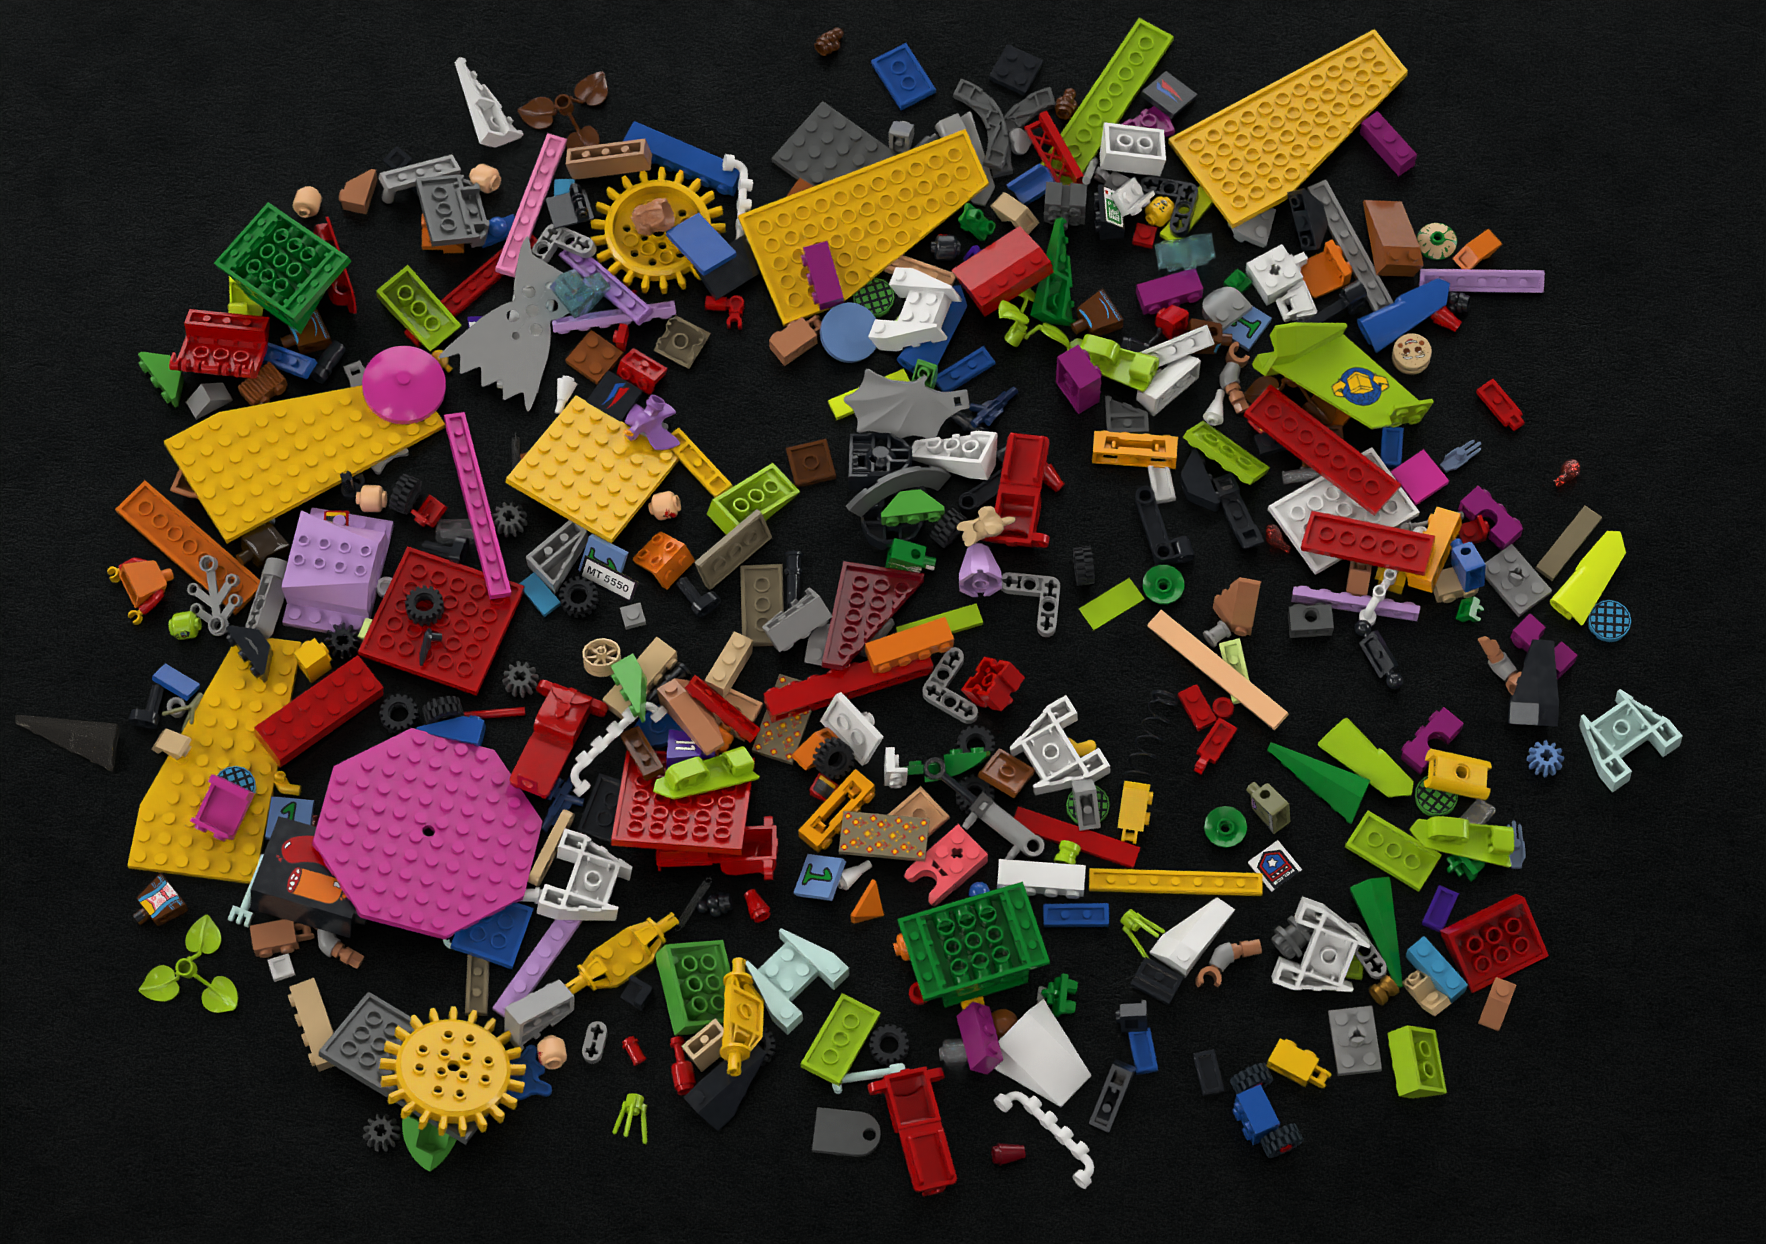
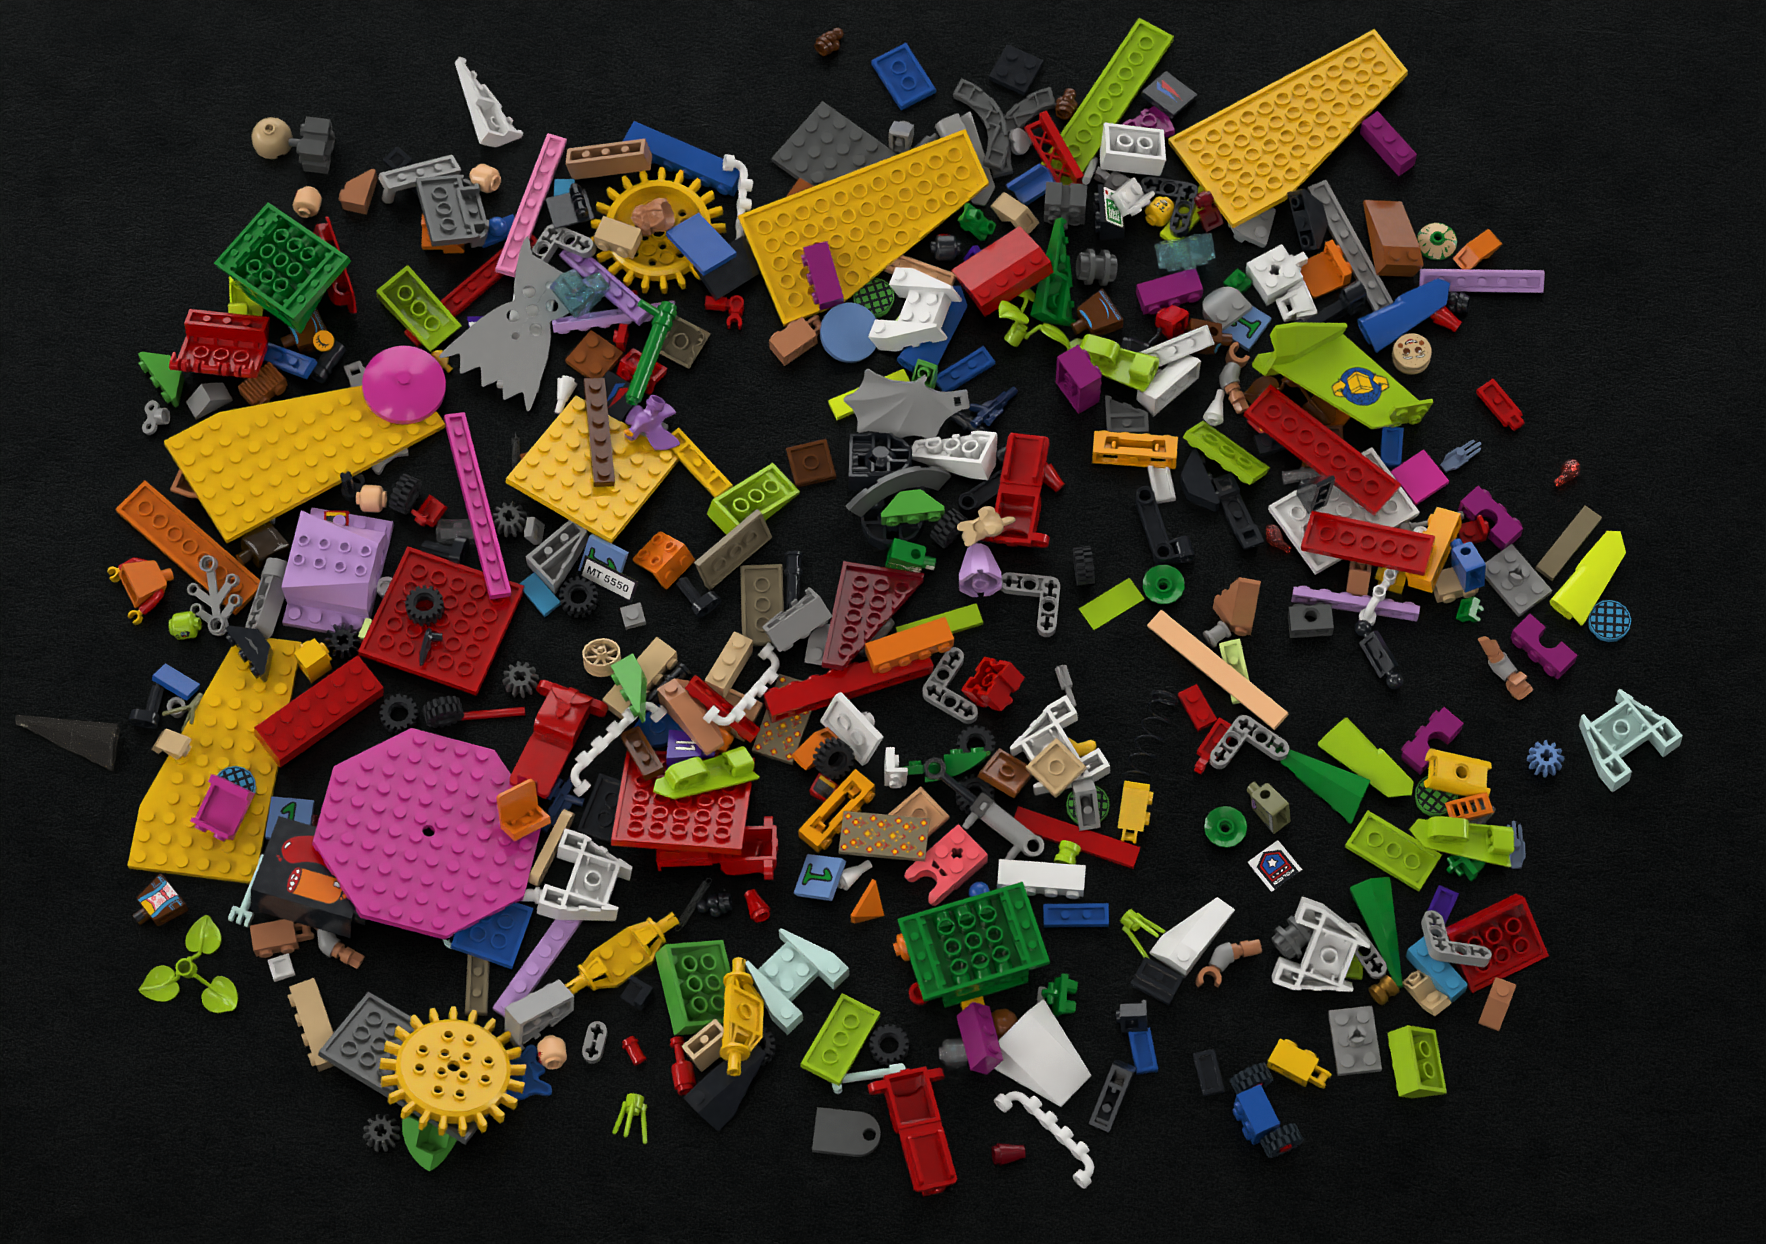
yellow arm [274,771,301,796] -> none
blue slope [416,715,486,747] -> none
reddish brown plant [518,71,608,149] -> none
light nougat head [648,491,681,520] -> none
yellow tile [1089,868,1263,896] -> none
red plate [1132,223,1157,249] -> none
red tile [1212,697,1234,720] -> none
black wedge [1508,639,1559,726] -> none
none -> light grey piece [142,400,170,435]
none -> tan cylinder [252,117,293,159]
none -> dark grey brick [288,116,335,174]
none -> light orange tile [313,330,334,352]
none -> orange bracket [496,779,551,841]
none -> light grey plate [524,517,545,545]
none -> reddish brown plate [583,378,615,487]
none -> tan brick [594,216,643,259]
none -> green cylinder [625,299,677,406]
none -> white bar [703,642,780,726]
none -> tan tile [1026,738,1087,798]
none -> light grey axle [1055,665,1076,707]
none -> dark grey piece [1076,249,1117,286]
none -> dark red plate [1194,191,1224,232]
none -> light grey beam [1210,715,1289,769]
none -> black slope [1296,475,1336,514]
none -> light grey beam [1421,910,1492,967]
none -> orange slope [1445,792,1494,821]

